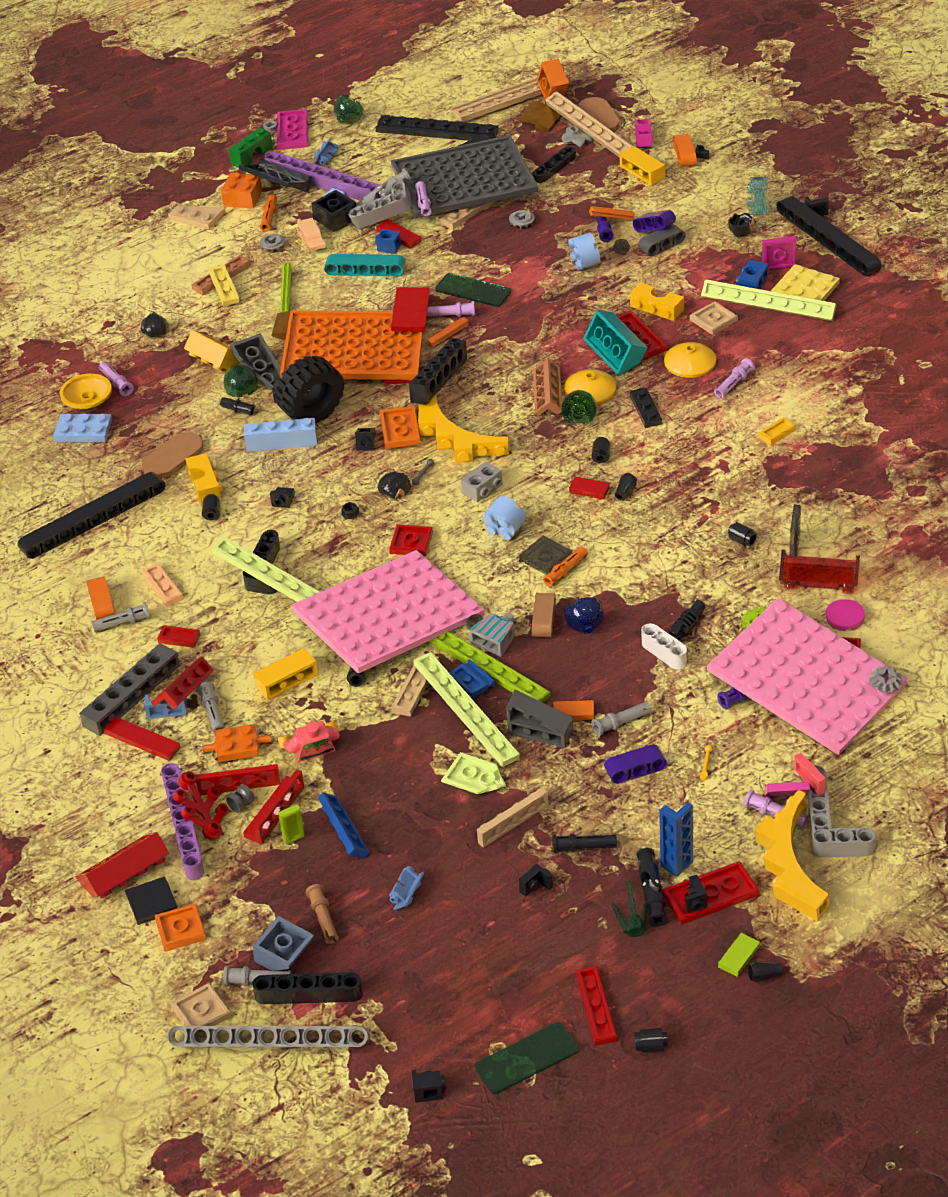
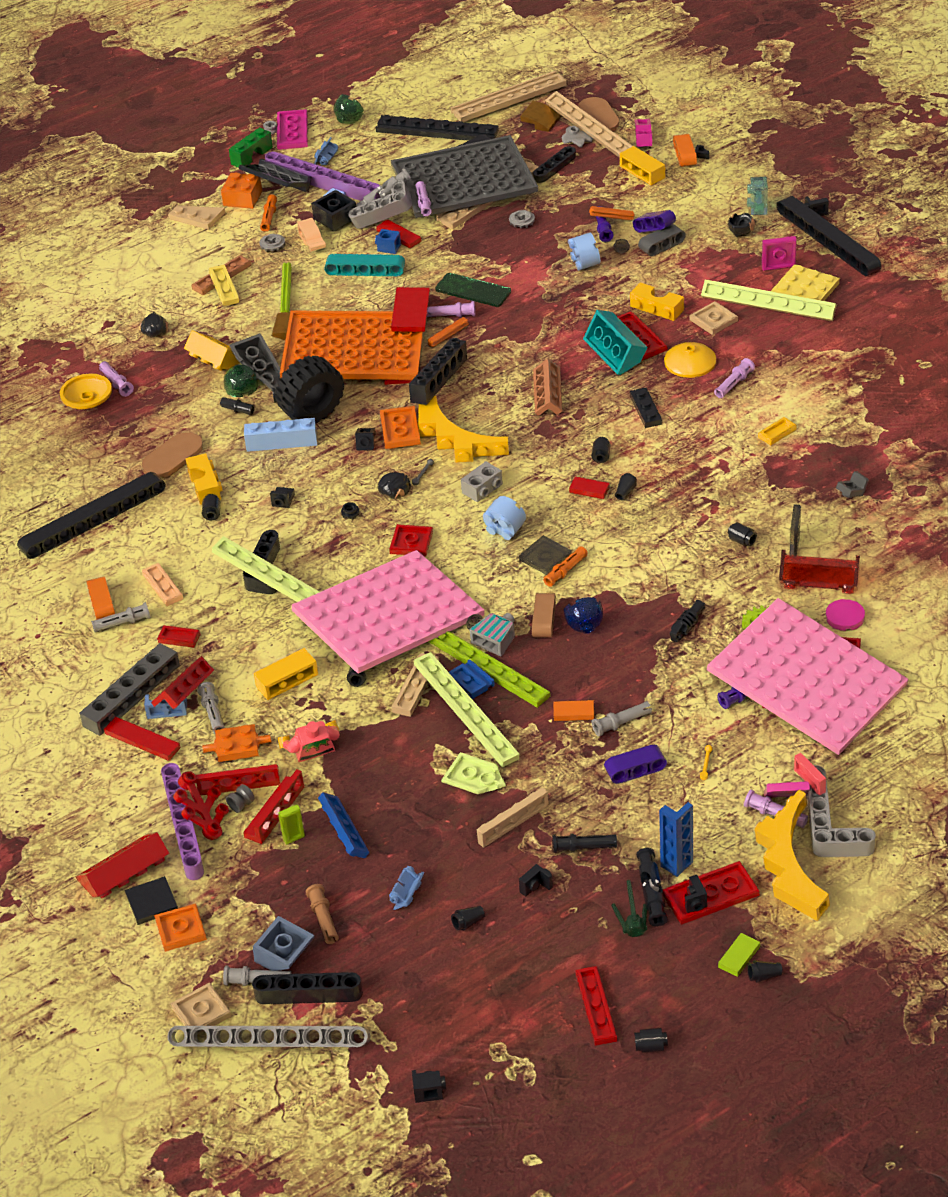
light blue plate [53,414,112,442] -> none
clear green piece [474,1022,579,1095] -> none
dark grey wedge [506,689,574,748] -> none
orange brick [537,59,569,100] -> none
clear green cylinder [561,390,597,426] -> none
yellow dish [564,369,617,405] -> none
white beam [641,623,687,669] -> none
blue brick [736,260,768,290] -> none
light grey gear [869,665,902,693] -> none
none -> black cone [451,906,485,931]
none -> dark grey bracket [836,471,869,498]

